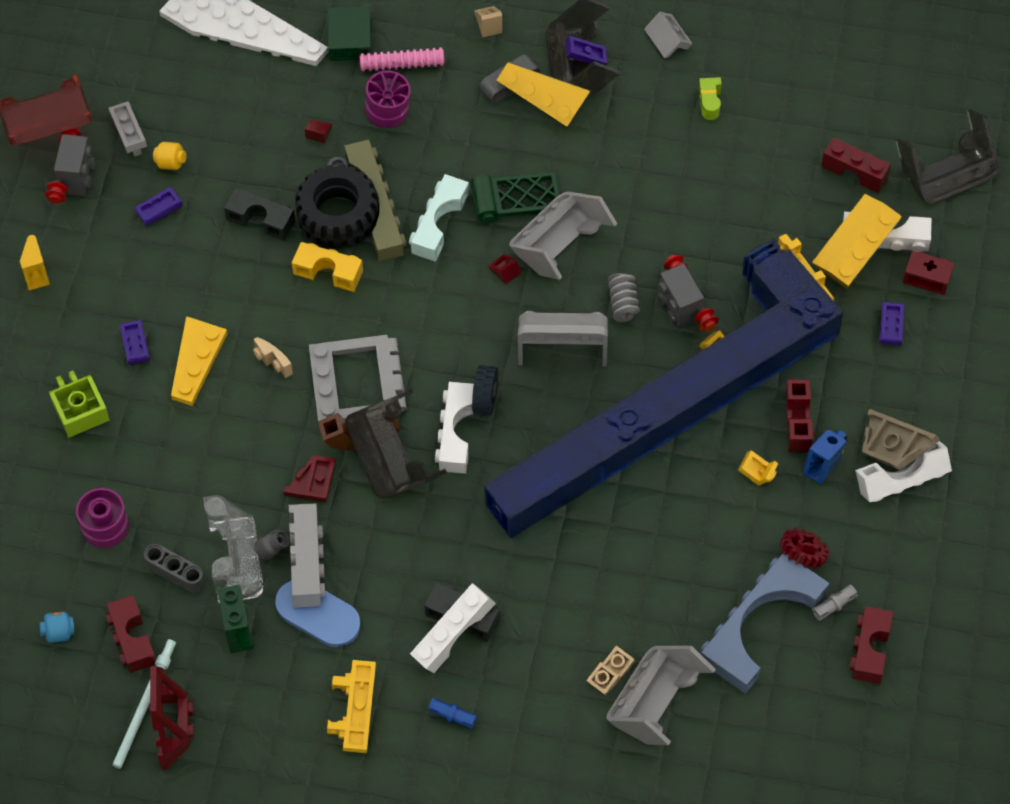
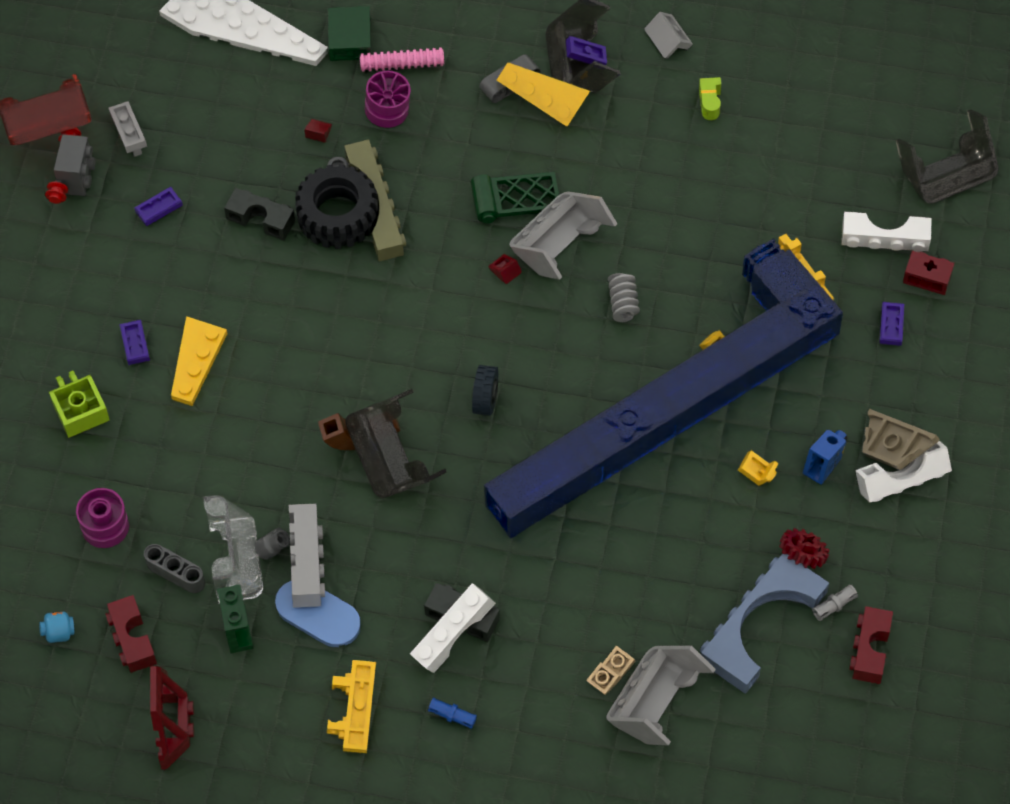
yellow tile [20,235,50,291] -> none
light aqua bar [112,639,176,769] -> none
yellow head [153,142,187,170] -> none
tan slope [253,337,293,378] -> none
dark red wing [283,455,336,502] -> none
yellow arch [292,242,363,292] -> none
light grey hinge [309,335,407,421] -> none
light aqua arch [409,174,469,262] -> none
white arch [435,382,474,474] -> none
tan slope [474,6,503,37] -> none
light grey windscreen [518,311,608,367] -> none
dark grey brick [657,255,719,331] -> none
dark red arch [785,379,813,452] -> none
yellow slope [812,194,902,289] -> none
dark red arch [821,137,891,193] -> none

